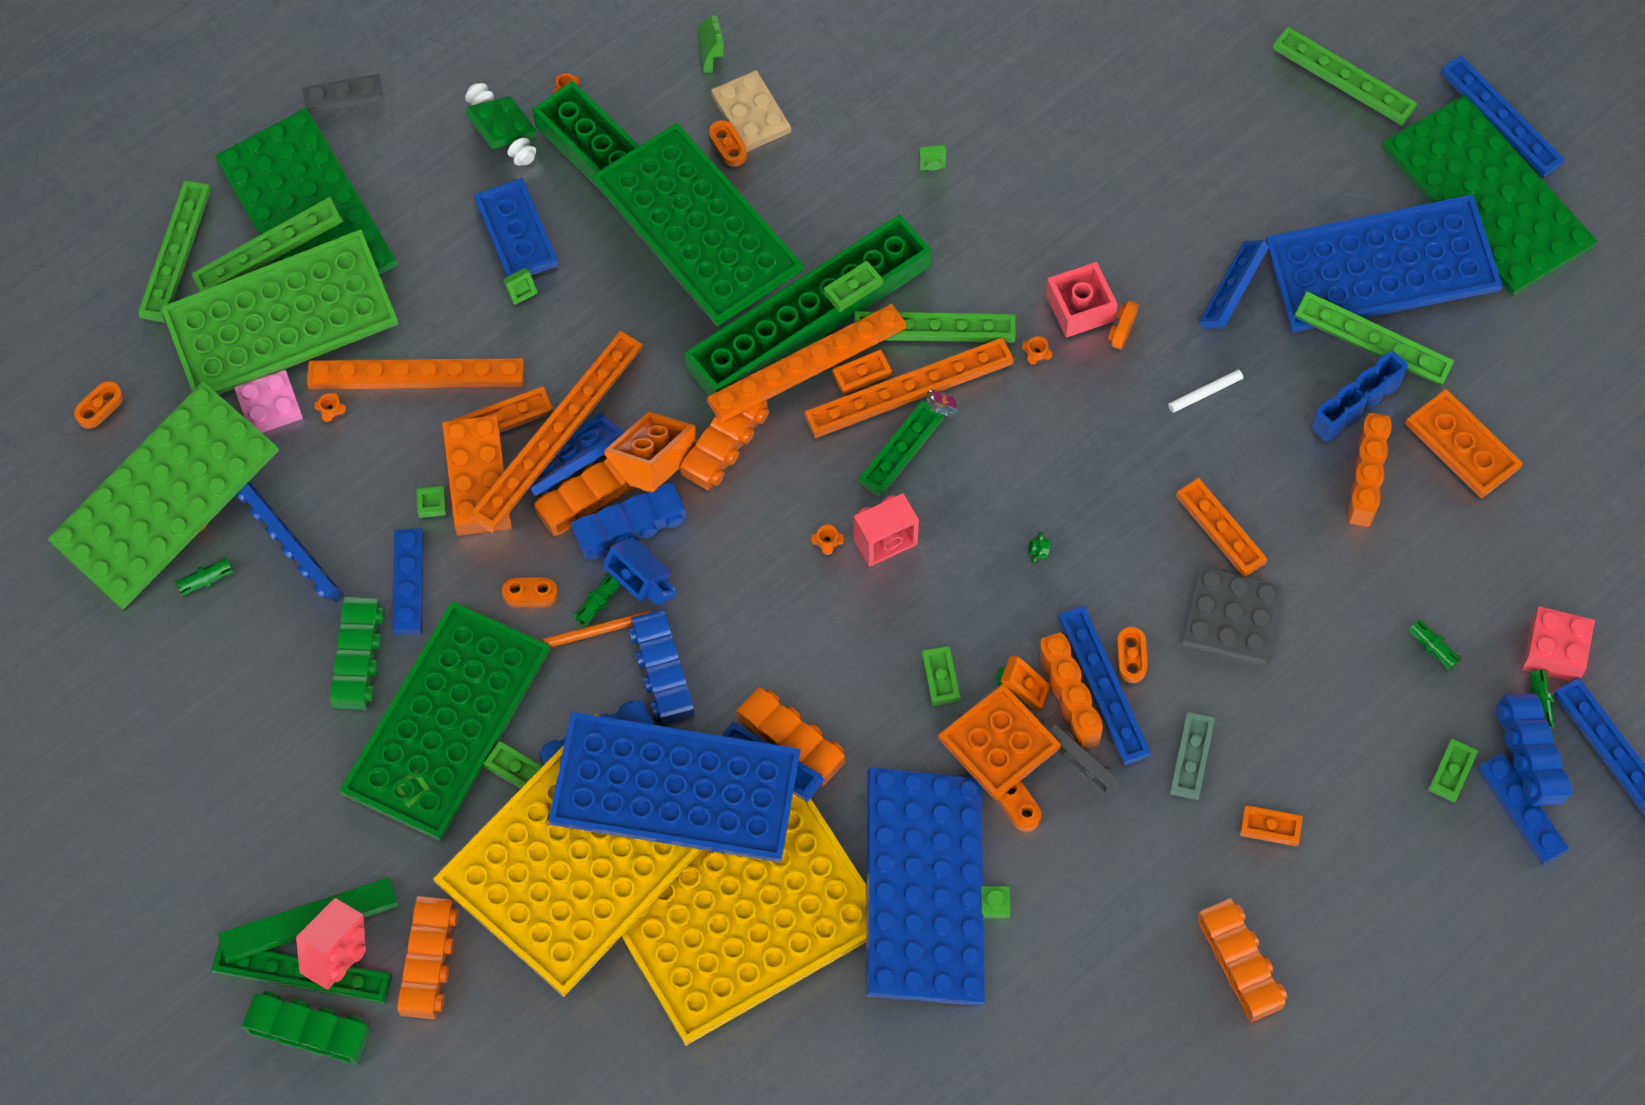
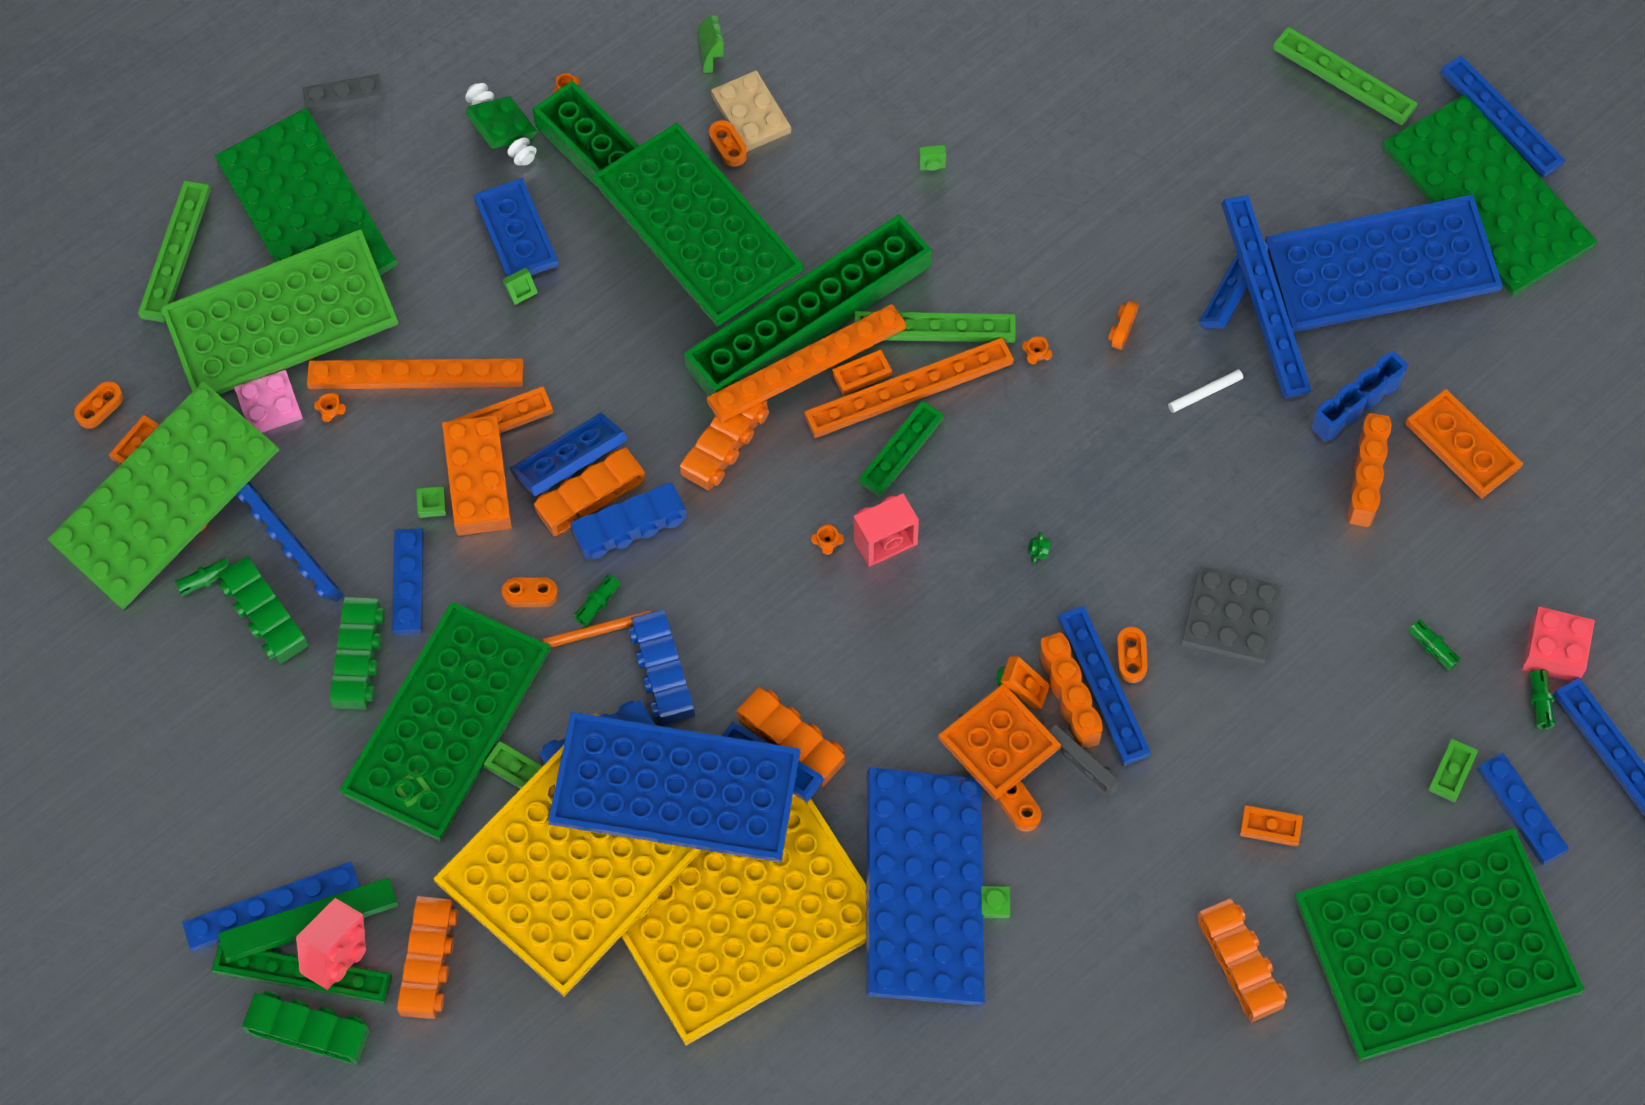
bright green plate [191,197,344,292] -> none
orange plate [469,330,643,533] -> none
blue brick [602,537,676,605] -> none
orange slope [604,411,696,493] -> none
bright green plate [824,261,883,312] -> none
bright green plate [922,646,960,706] -> none
clear light blue tile [927,389,959,418] -> none
coral brick [1045,262,1118,338] -> none
sand green plate [1170,712,1215,800] -> none
orange plate [1176,477,1267,577] -> none
bright green plate [1294,291,1454,386] -> none
blue brick [1495,694,1572,806] -> none
none -> orange plate [109,415,159,465]
none -> blue plate [182,862,360,952]
none -> green brick [218,556,309,664]
none -> blue plate [1221,195,1312,399]
none -> green plate [1294,828,1585,1062]

